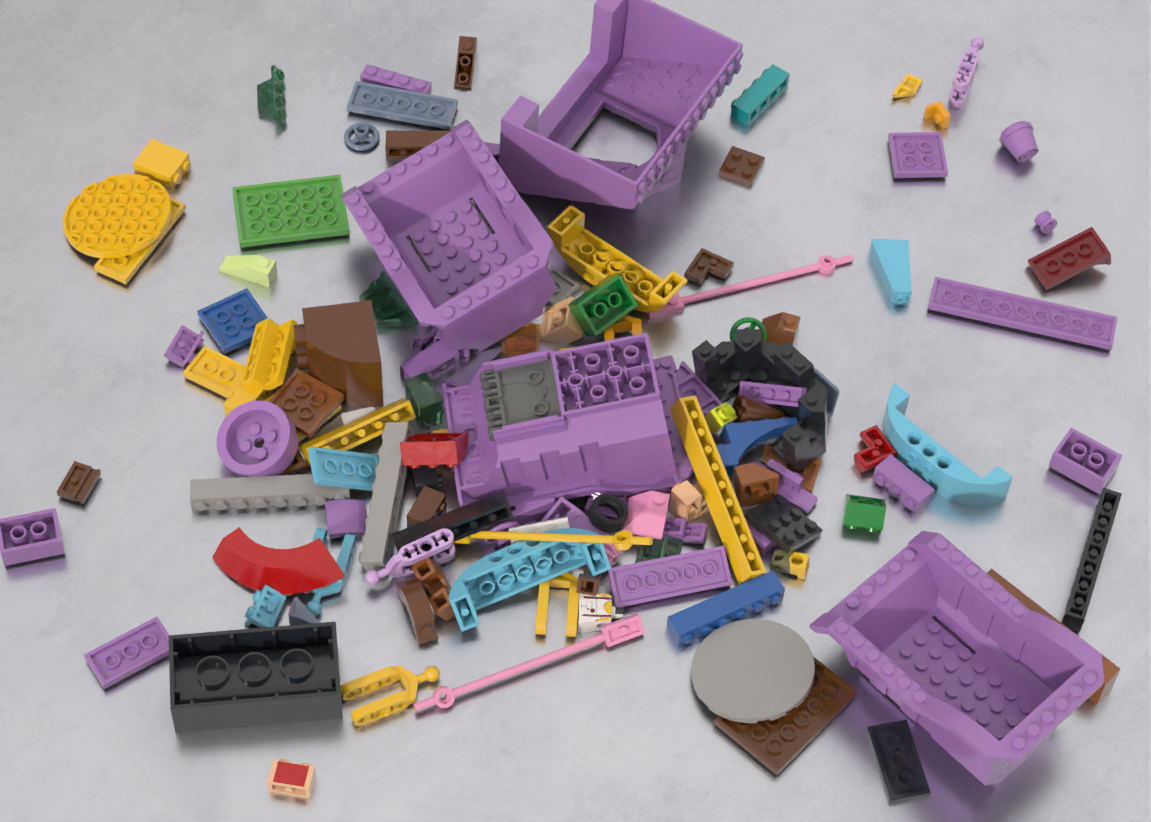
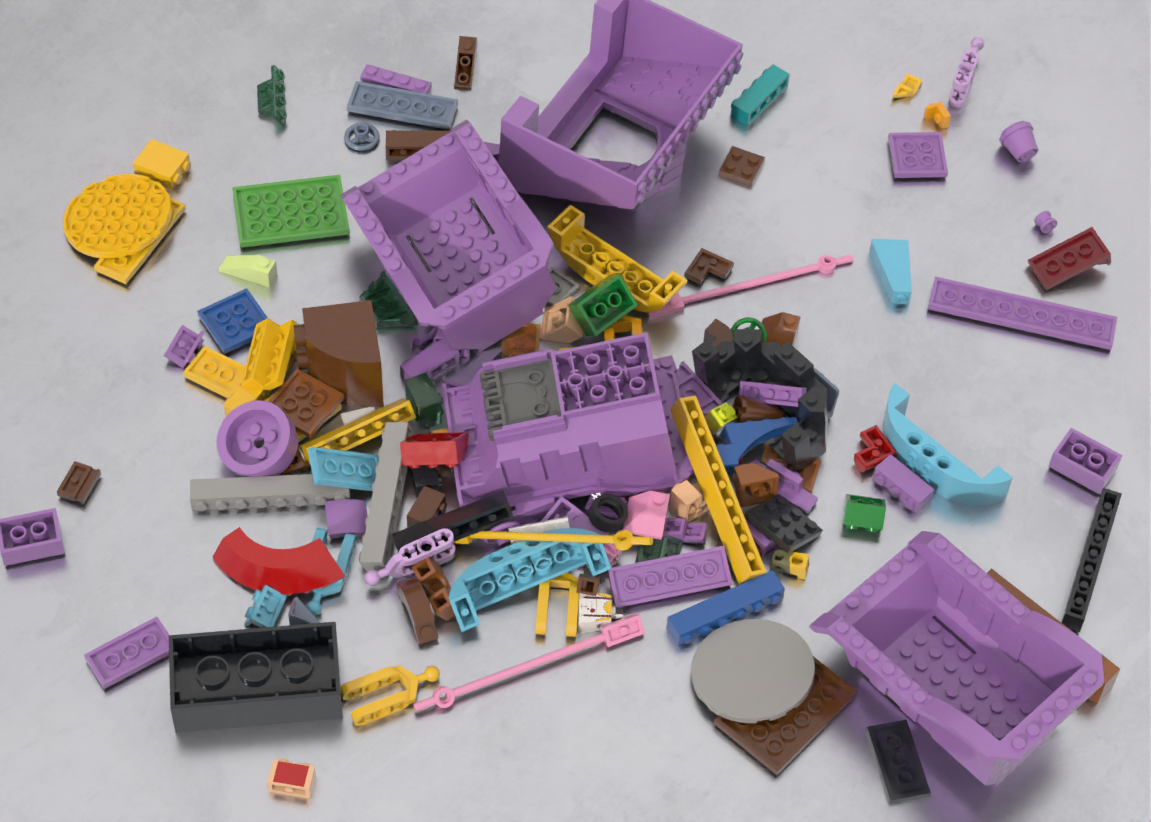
none -> reddish brown brick [703,319,733,347]

